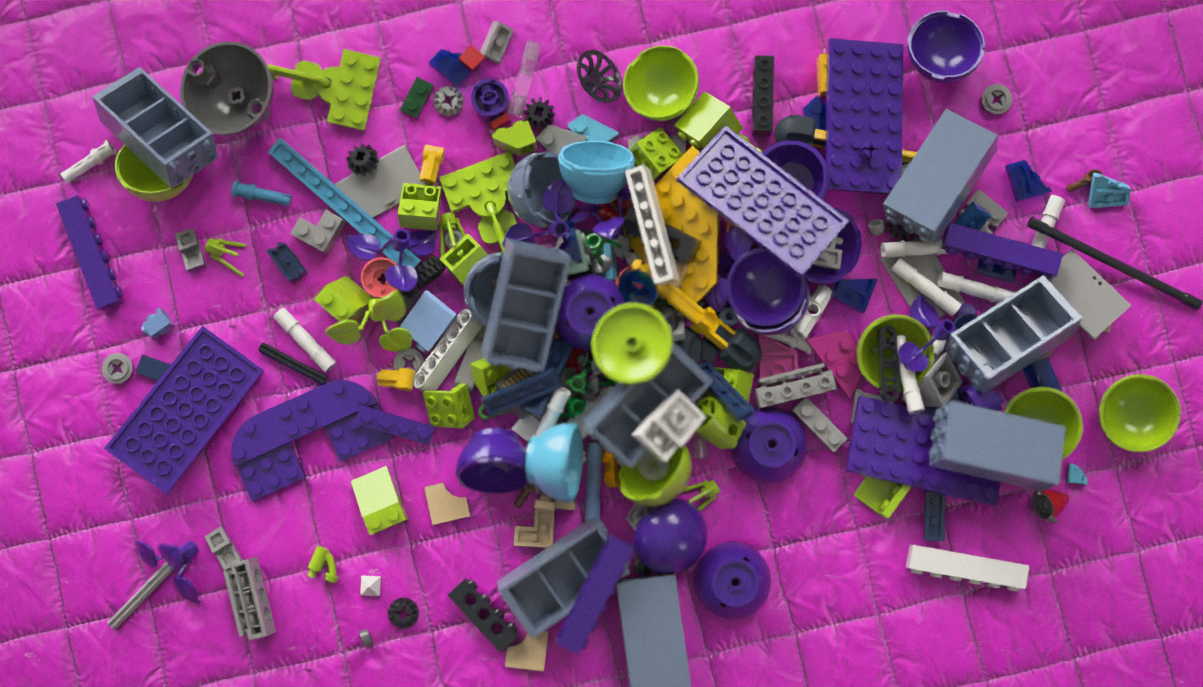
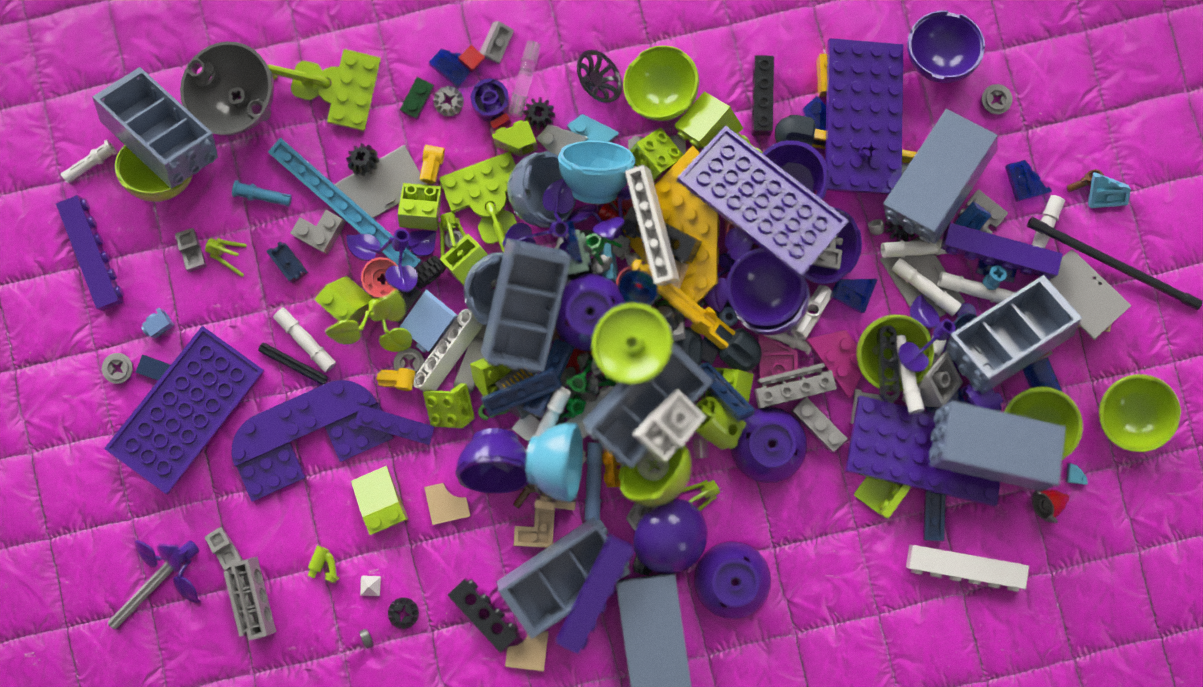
none -> dark azure bush [983,266,1007,290]

